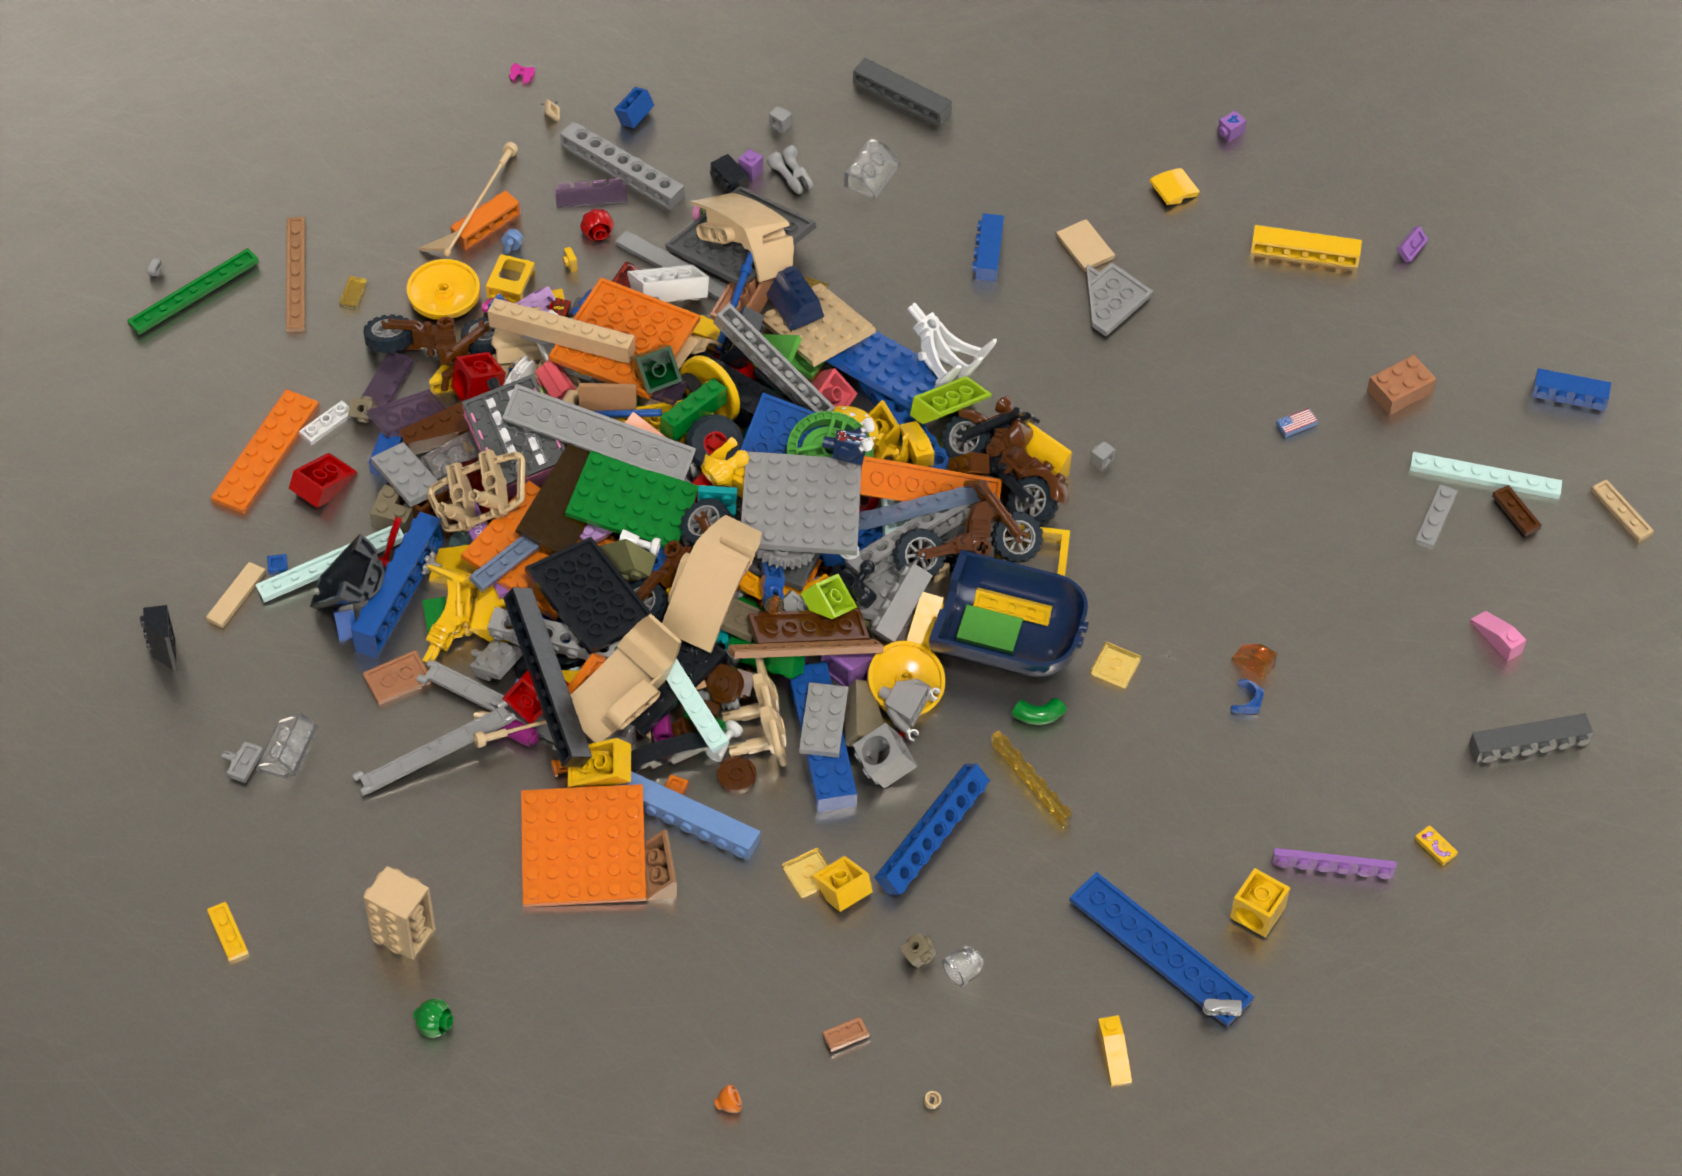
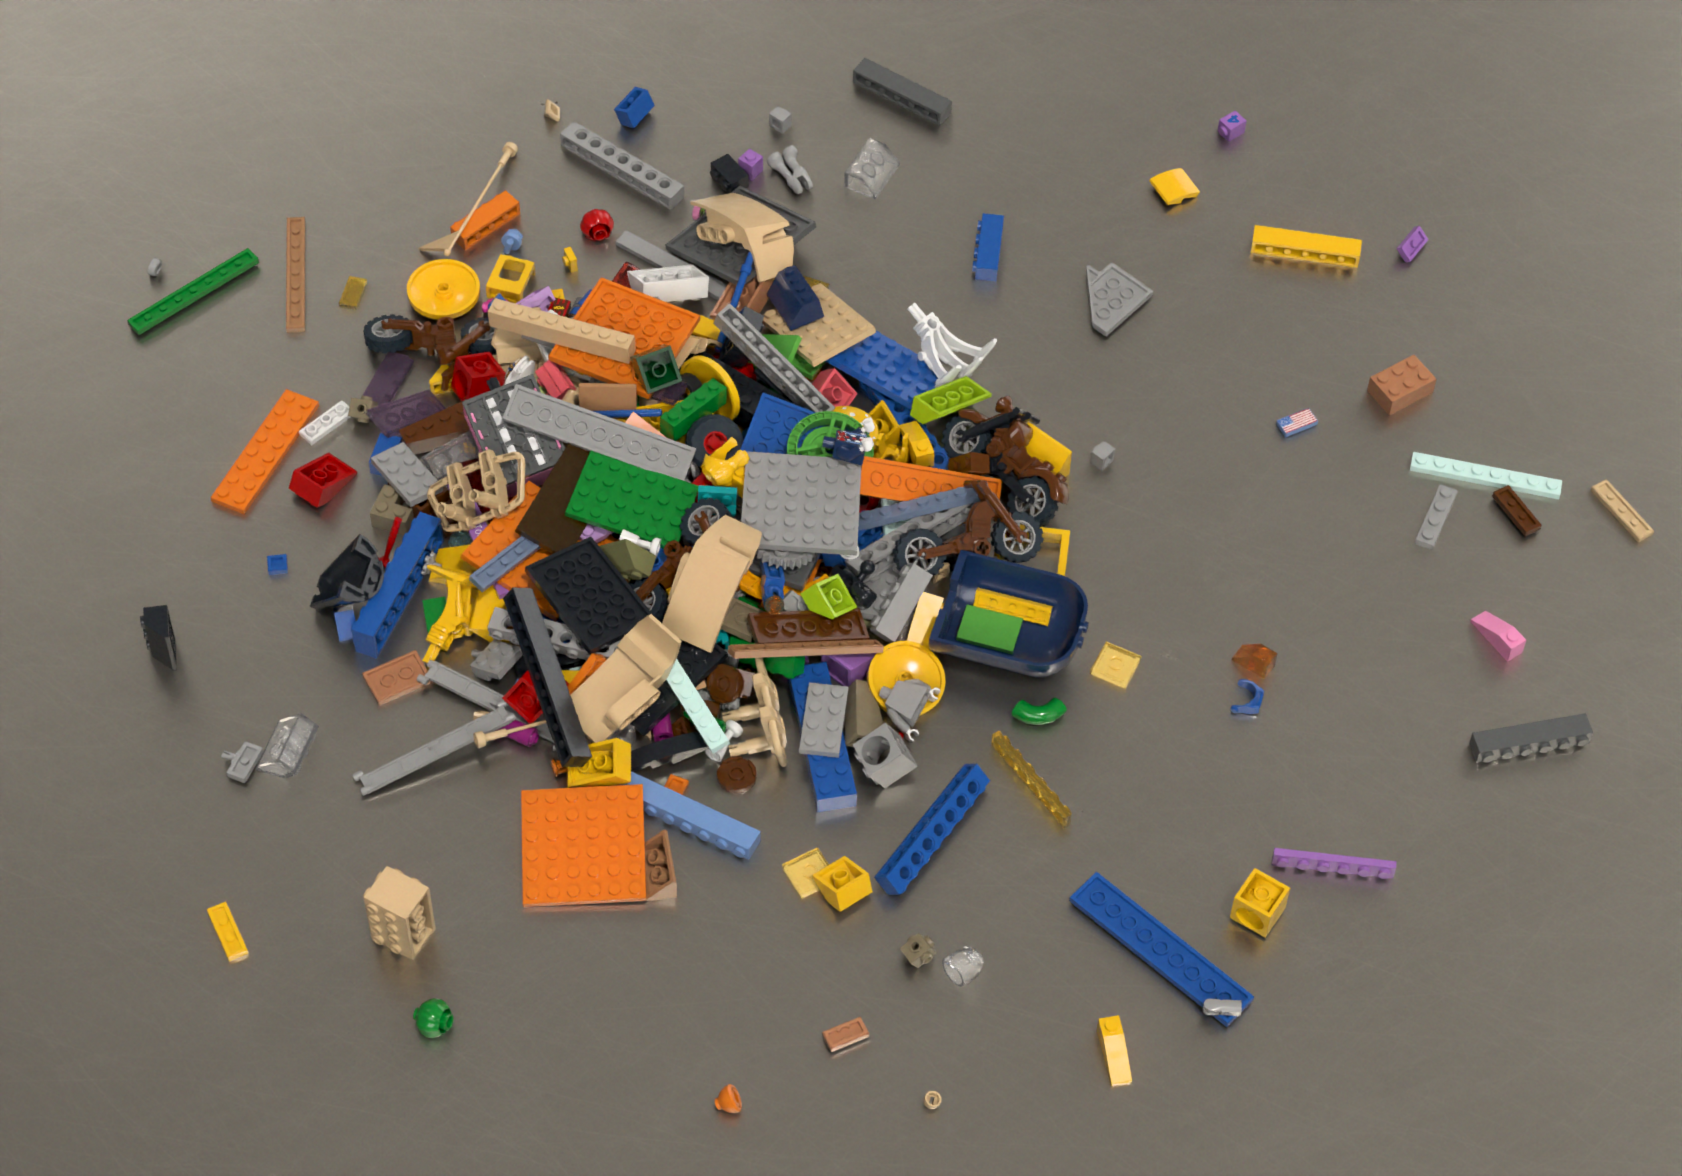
tan tile [206,562,266,629] -> none
light aqua plate [255,525,404,603] -> none
dark pink piece [509,63,535,84] -> none
clear purple windscreen [555,178,628,208] -> none
tan tile [1056,219,1115,272] -> none
yellow tile [1414,825,1458,866] -> none
blue brick [1532,368,1611,411] -> none

